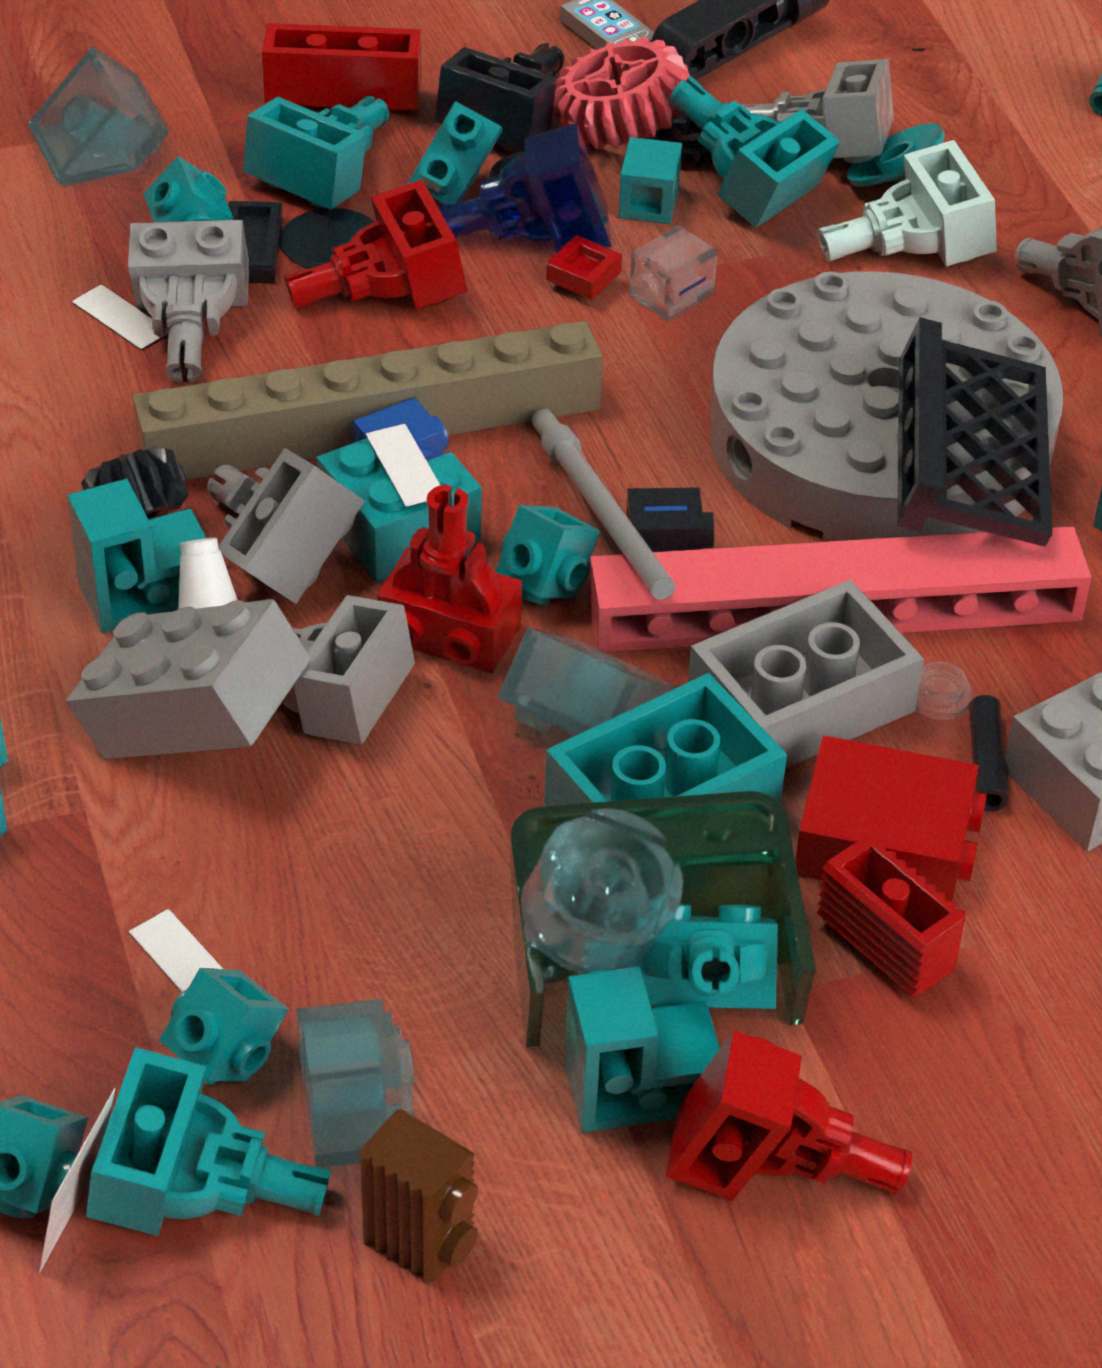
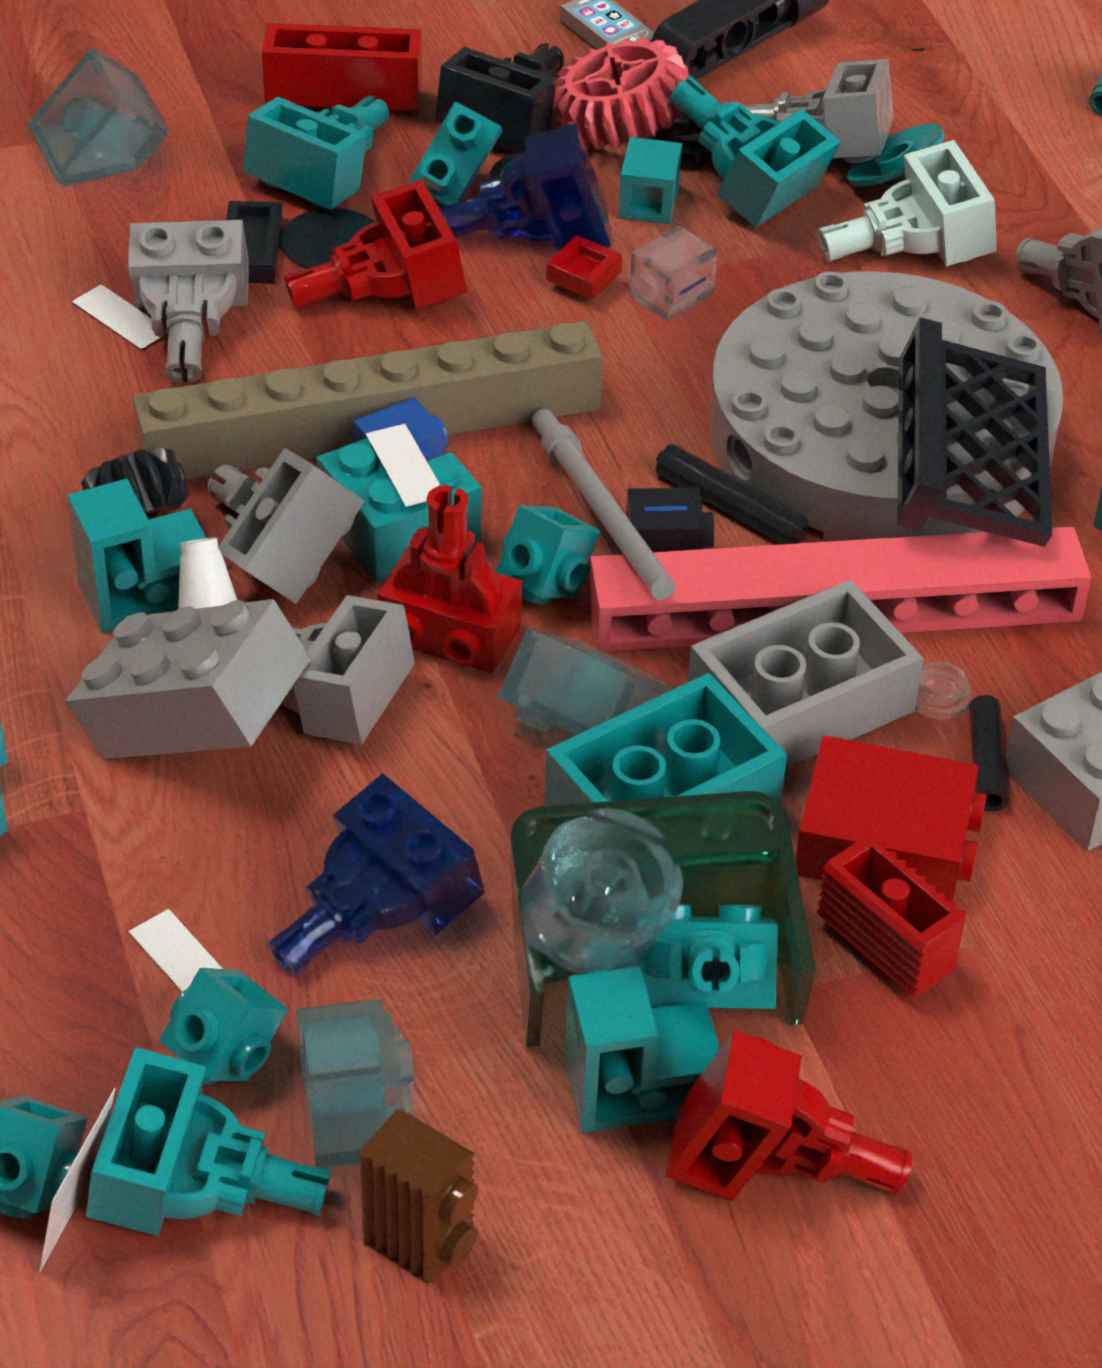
teal brick [143,156,234,222] -> none
none -> clear blue brick [266,773,485,977]
none -> black axle [655,444,809,545]

